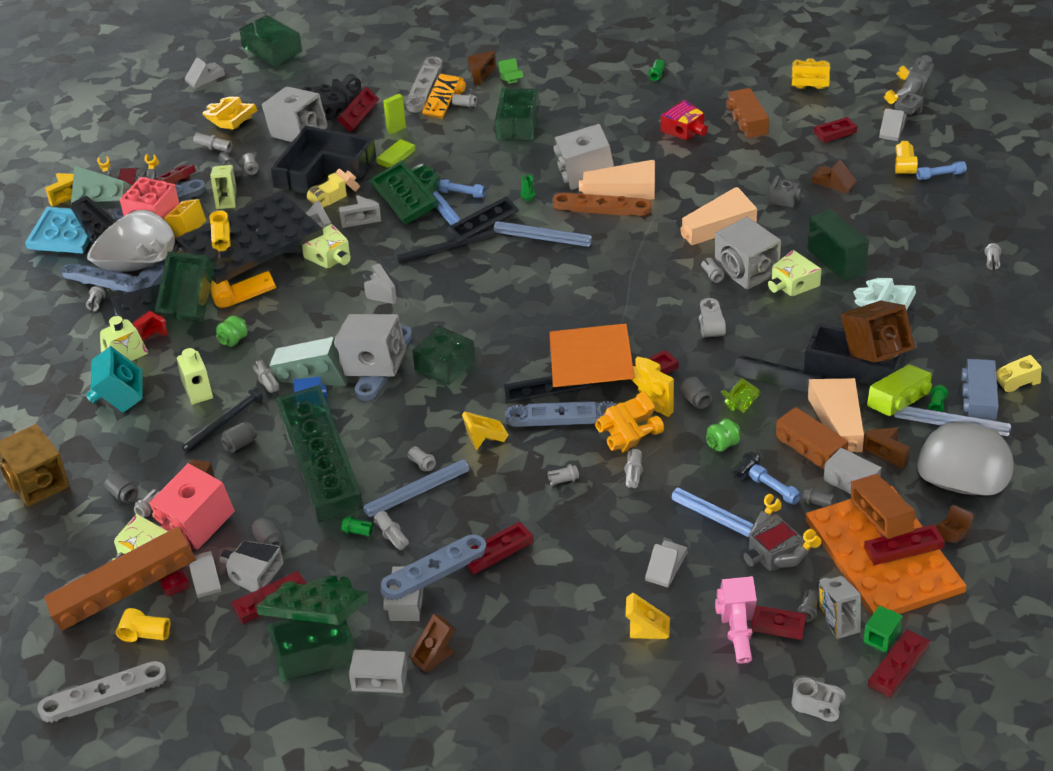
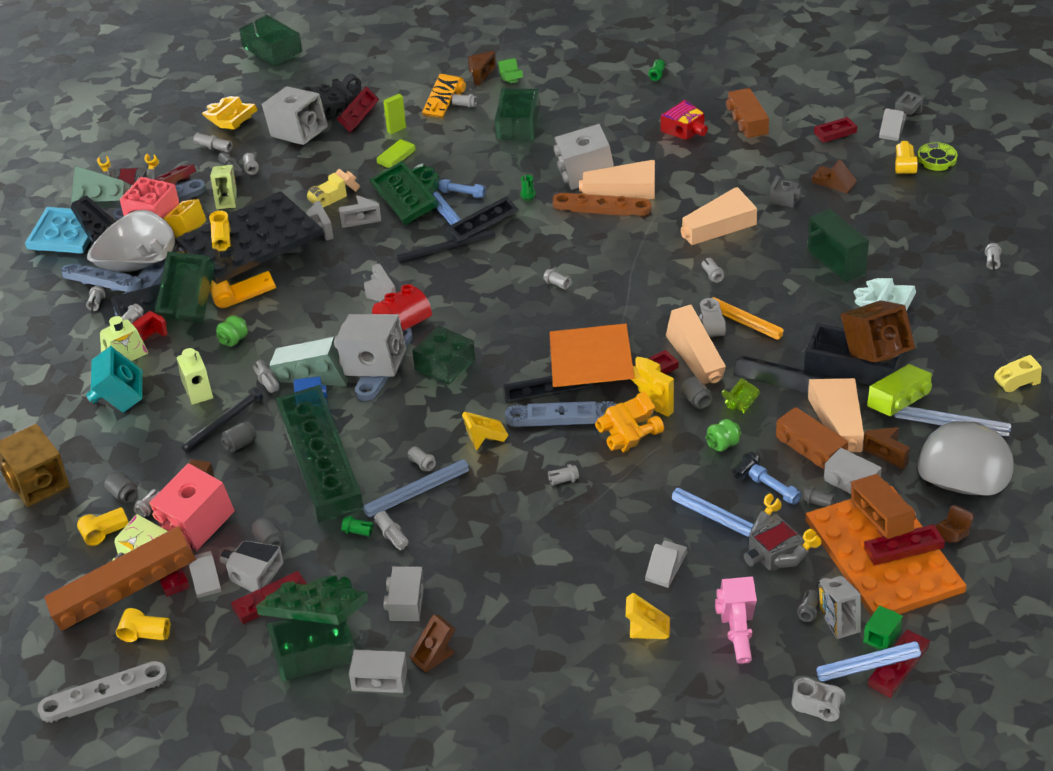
yellow slope [45,173,74,207] -> none
light grey slope [185,57,225,89] -> none
black piece [270,126,377,194] -> none
yellowish green torso [302,224,350,268] -> none
sand blue piece [381,535,486,601] -> none
light grey piece [406,56,443,113] -> none
dark red plate [465,522,534,575] -> none
sand blue axle [494,221,592,247] -> none
light grey axle [624,449,643,489] -> none
light grey brick [715,216,781,290] -> none
dark red plate [751,605,807,640] -> none
yellowish green torso [768,250,821,296] -> none
yellow plate [792,58,830,89] -> none
dark grey torso [884,55,934,104] -> none
medium blue bar [917,161,966,180] -> none
green pin [928,385,949,412] -> none
sand blue brick [961,359,999,421] -> none
none -> yellow piece [77,507,129,546]
none -> light grey pin [121,304,144,324]
none -> red brick [372,284,432,331]
none -> light grey pin [543,268,571,290]
none -> light nougat slope [666,304,726,385]
none -> light orange axle [713,297,784,340]
none -> medium blue axle [816,641,921,682]
none -> tile [917,142,958,171]

